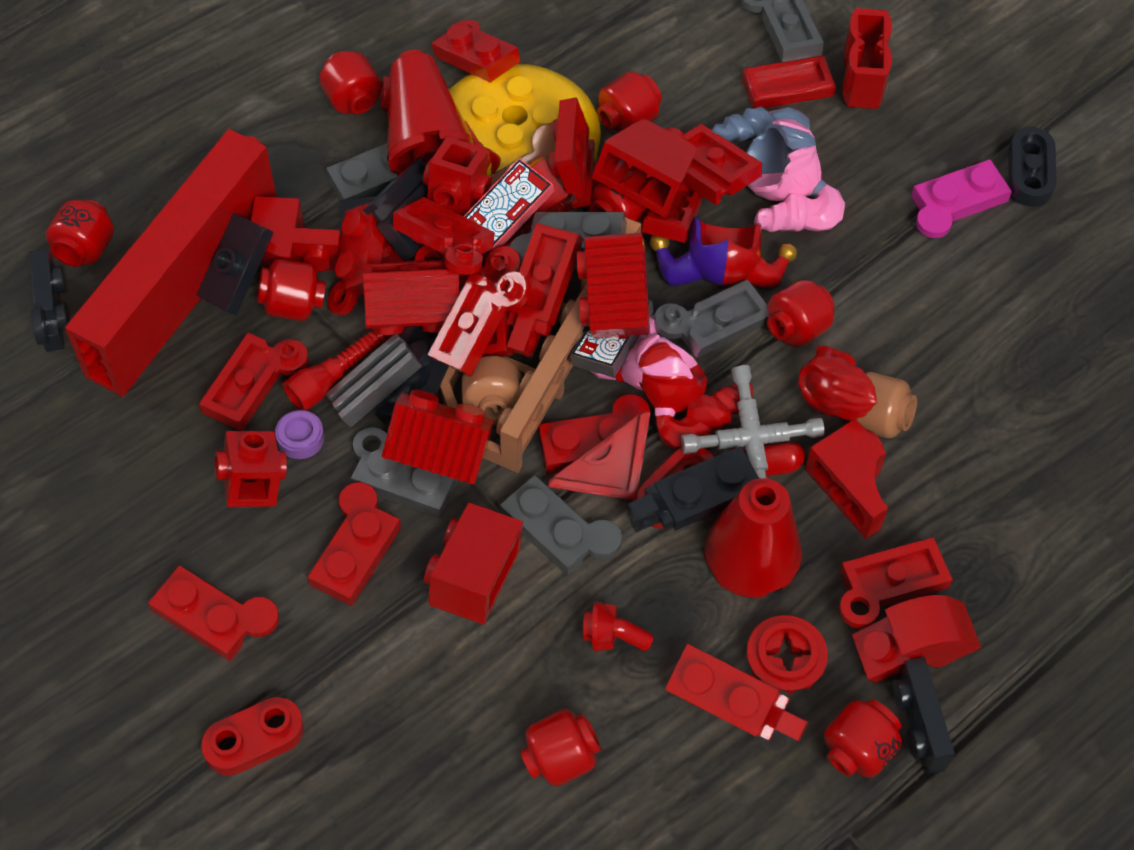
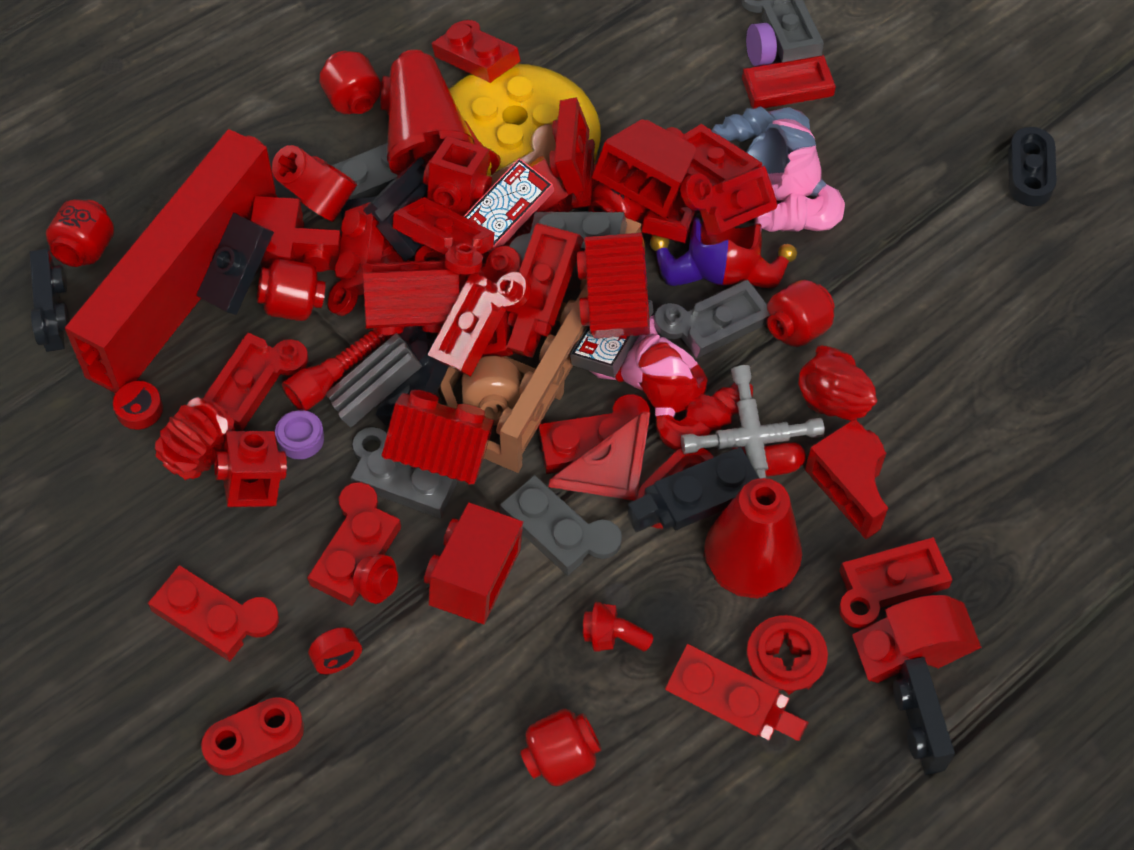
red head [597,71,662,132] -> none
red head [824,699,902,778] -> none
red brick [842,8,892,109] -> none
nougat head [850,372,917,438] -> none
dark pink hinge [911,159,1012,238] -> none
none -> red tile [113,381,163,430]
none -> red gear [154,397,235,480]
none -> red piece [272,145,358,222]
none -> red tile [308,627,362,674]
none -> red plate [353,554,398,604]
none -> red hinge [681,166,778,236]
none -> medium lavender tile [746,23,777,66]

